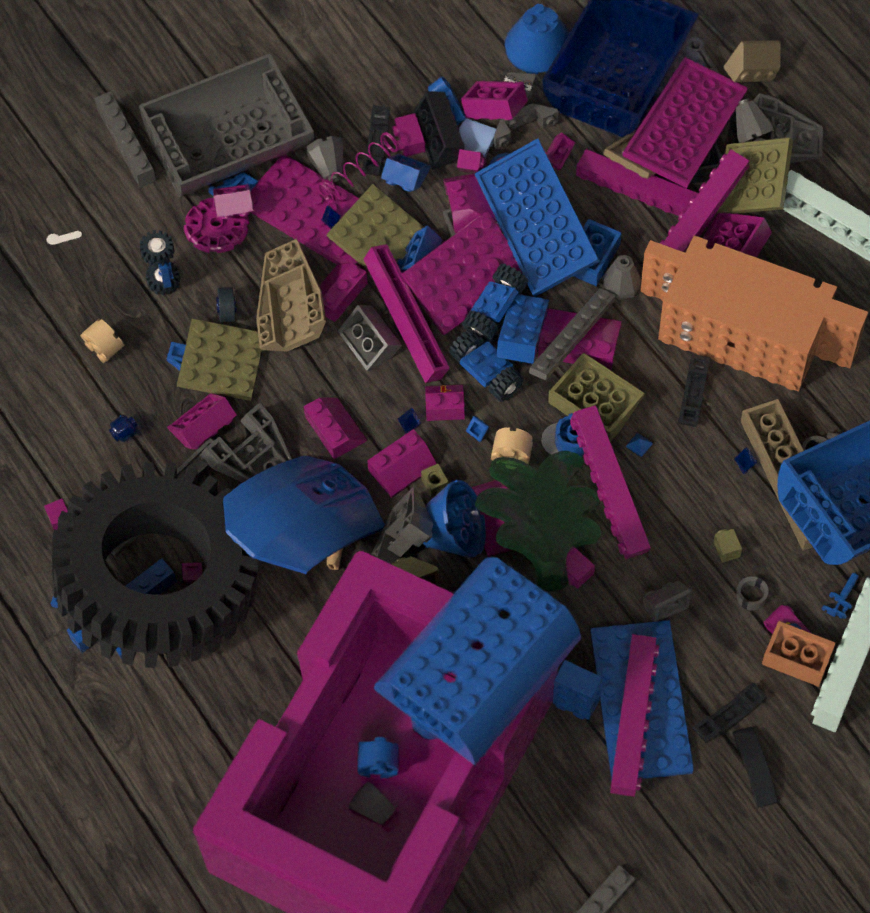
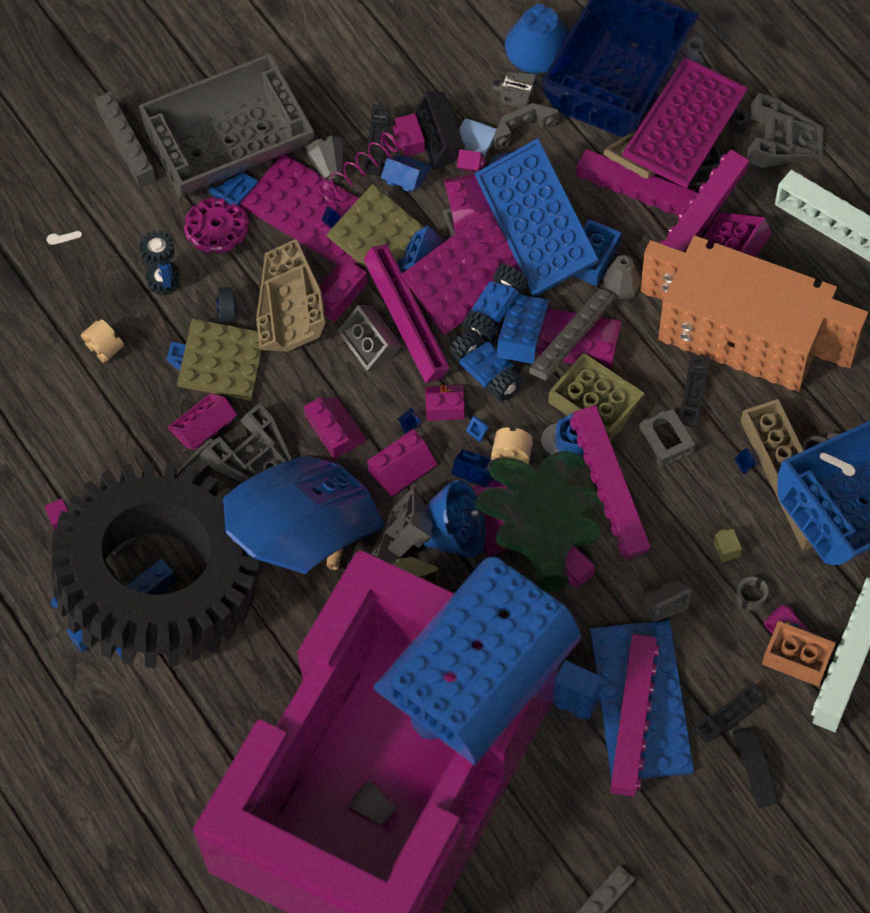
clear blue head [109,414,138,443] -> none
magenta plate [182,562,202,584] -> none
slope [213,184,253,219] -> none
blue brick [358,737,399,779] -> none
olive brick [421,464,449,498] -> none
blue plate [428,76,466,125] -> none
magenta brick [461,81,528,120] -> none
magenta slope [546,132,575,170] -> none
blue slope [626,433,653,457] -> none
olive plate [717,138,793,214] -> none
dark tan slope [724,41,780,82] -> none
dark grey cone [736,98,775,143] -> none
blue piece [822,573,859,619] -> none
none -> clear blue brick [451,449,498,488]
none -> dark grey panel [638,409,695,469]
none -> white sticker [820,453,855,476]

